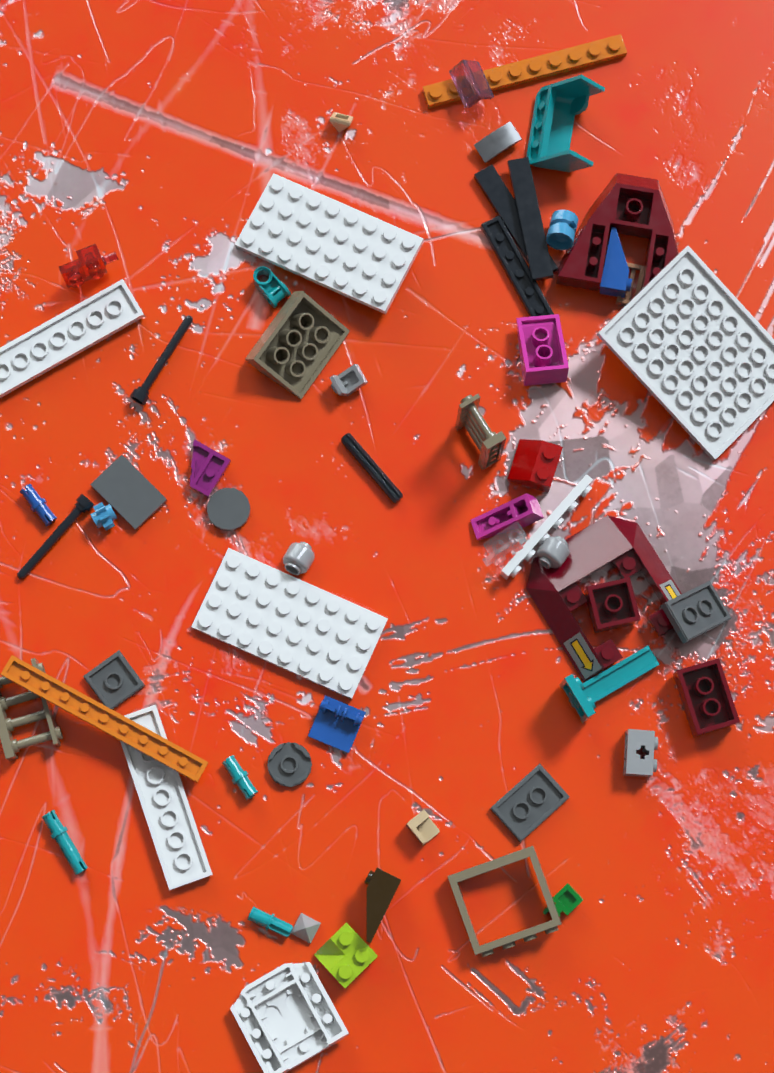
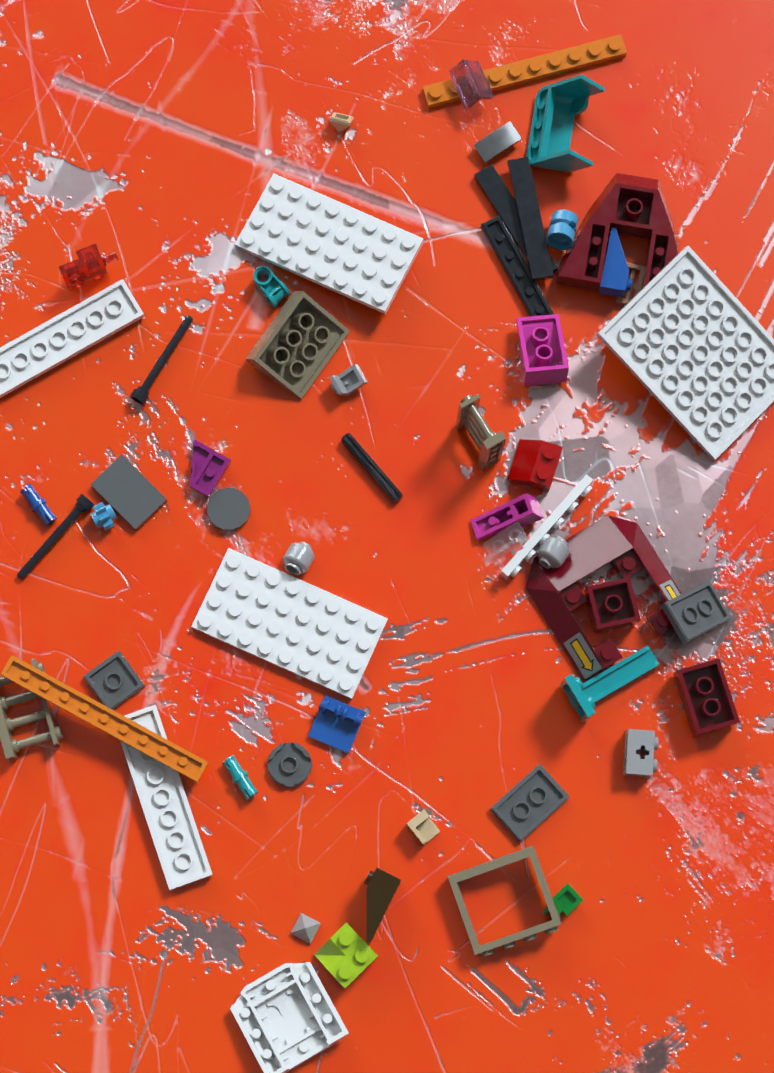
teal pin [42,810,88,875] -> none
teal axle [248,906,293,937] -> none

